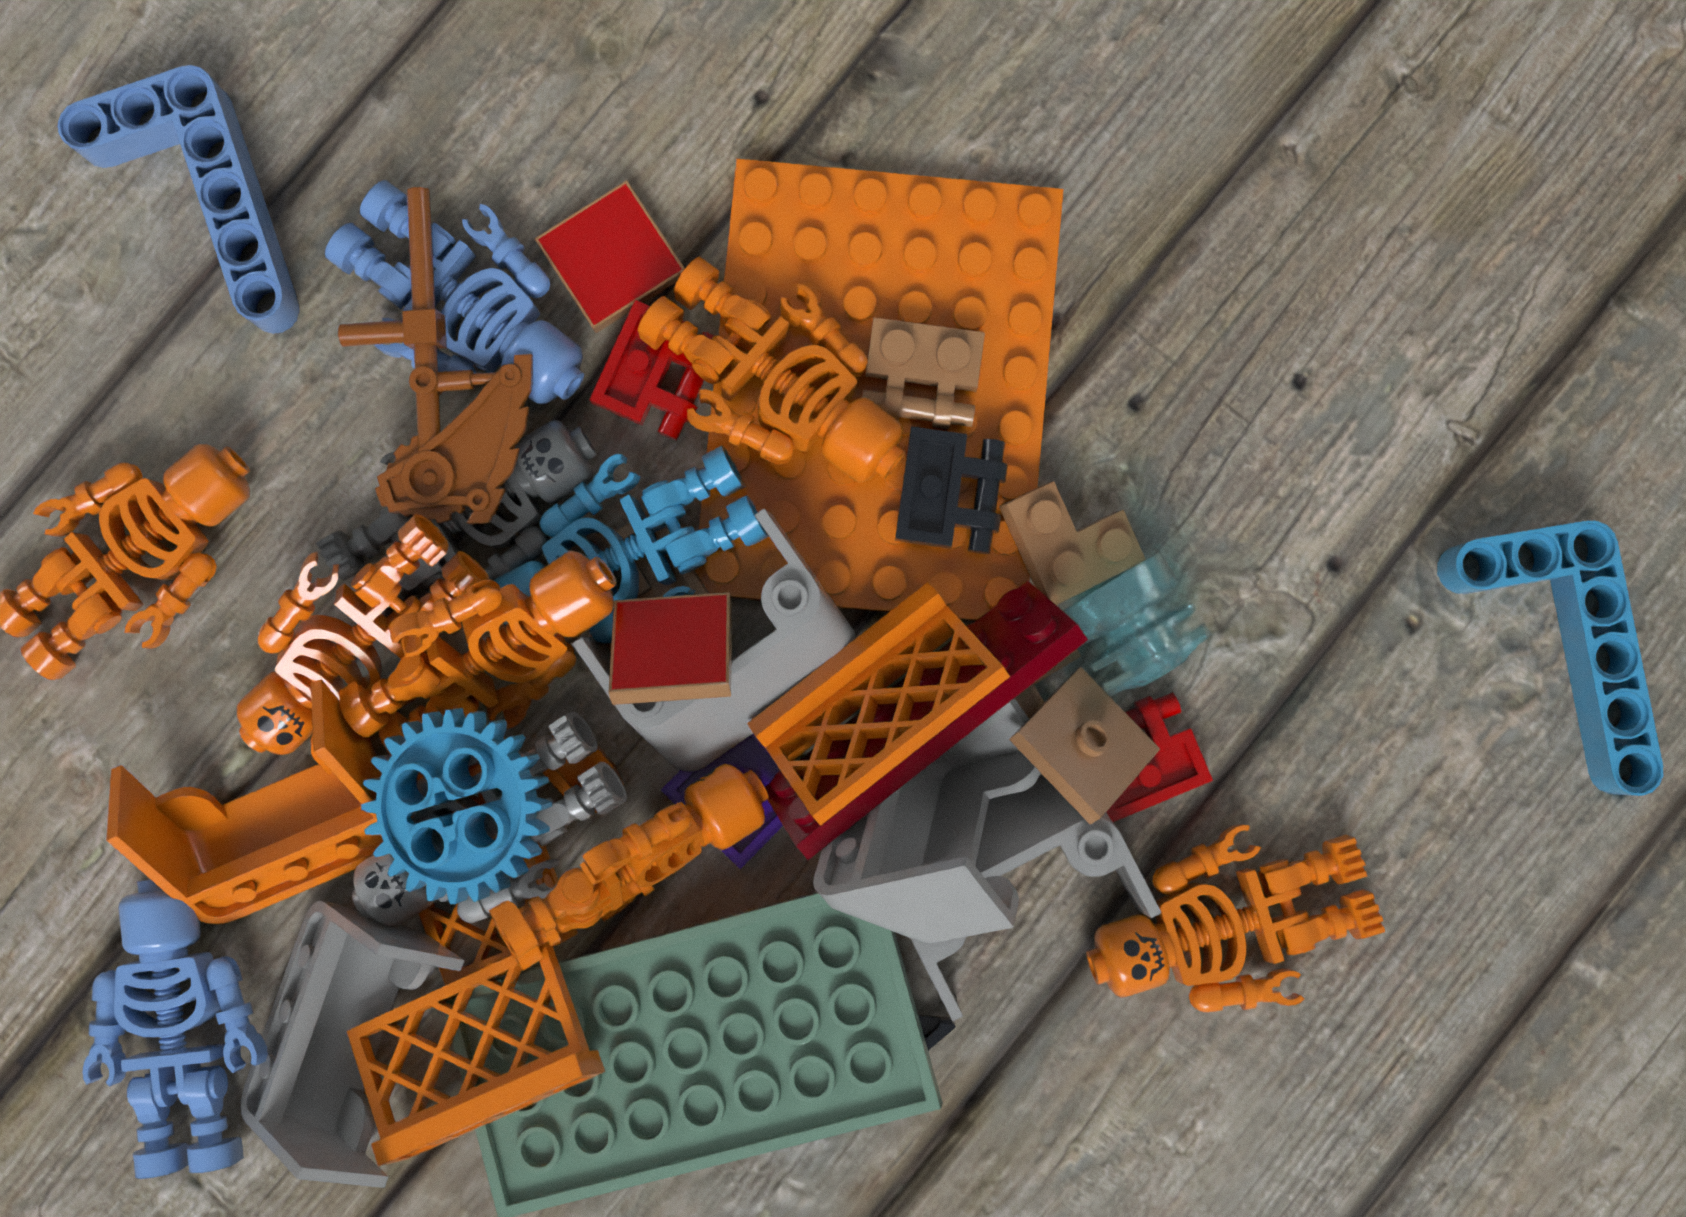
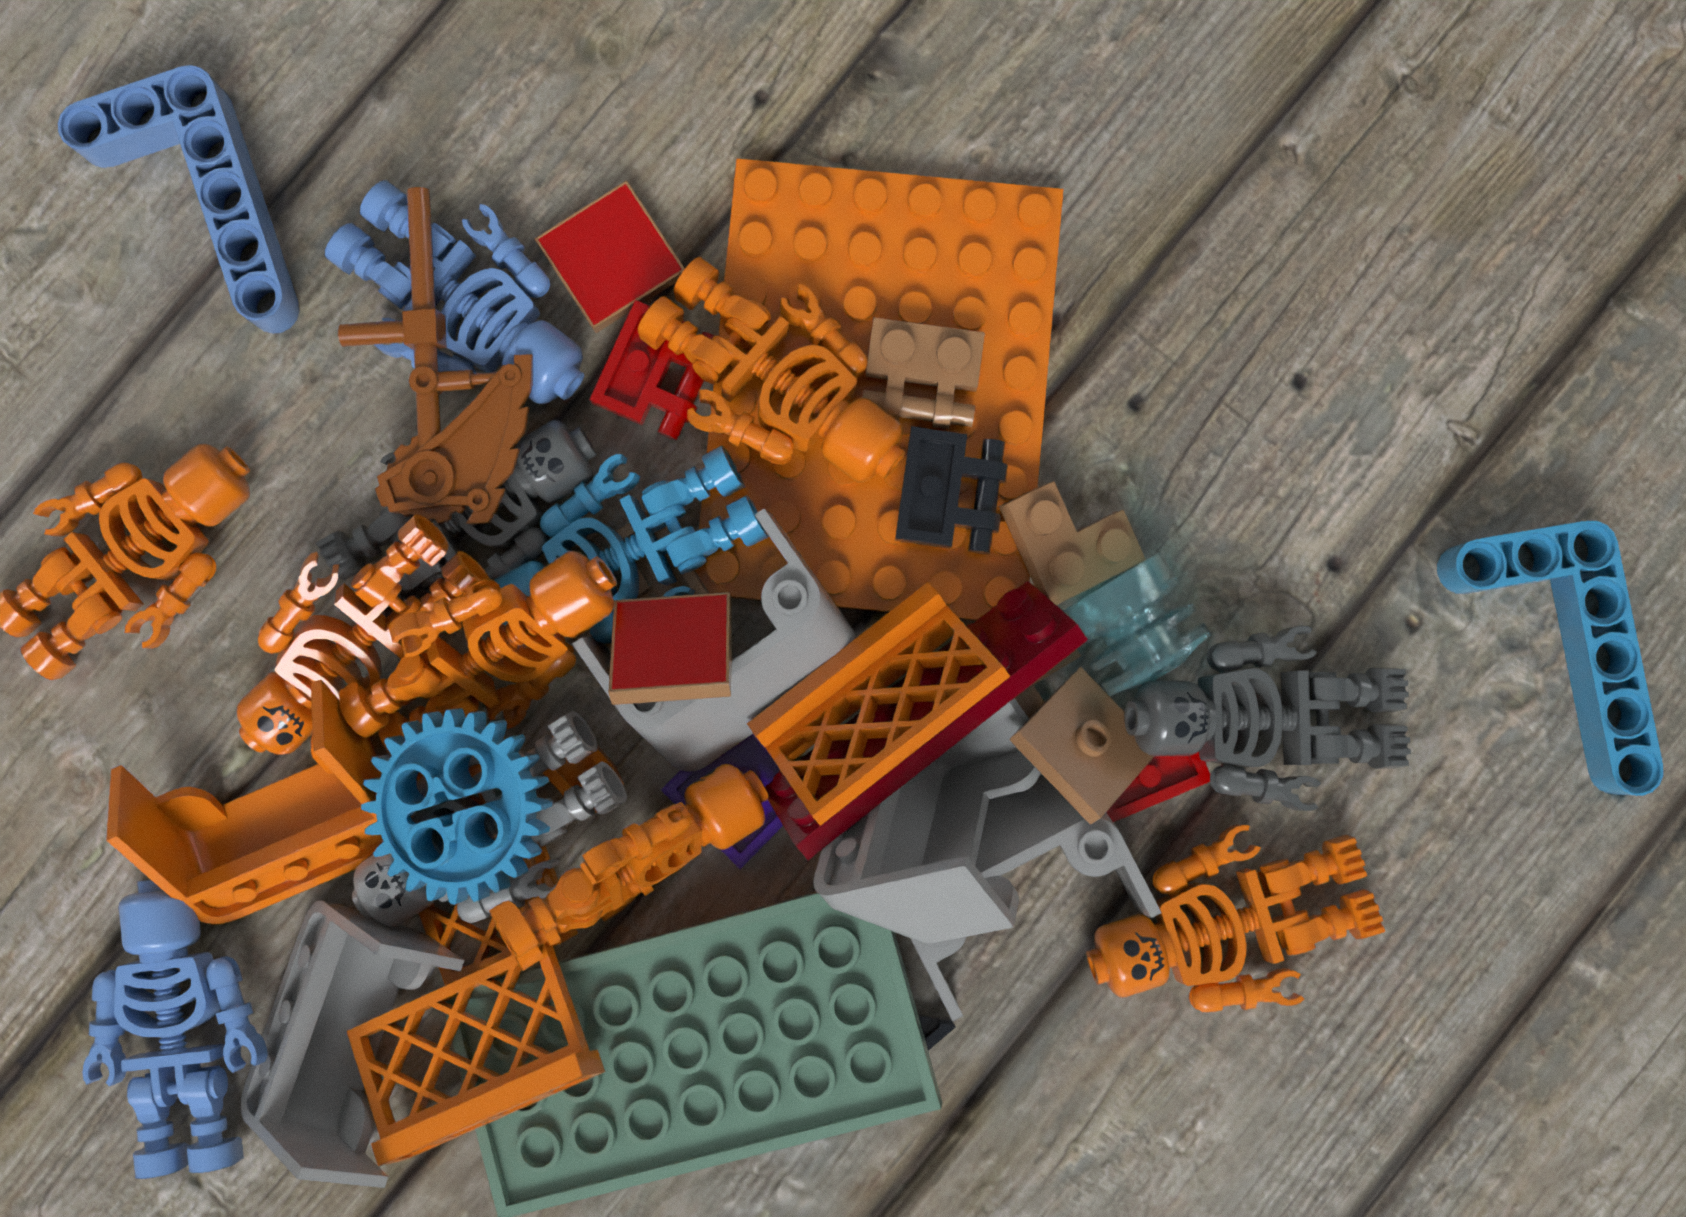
none -> dark grey piece [1124,626,1411,811]

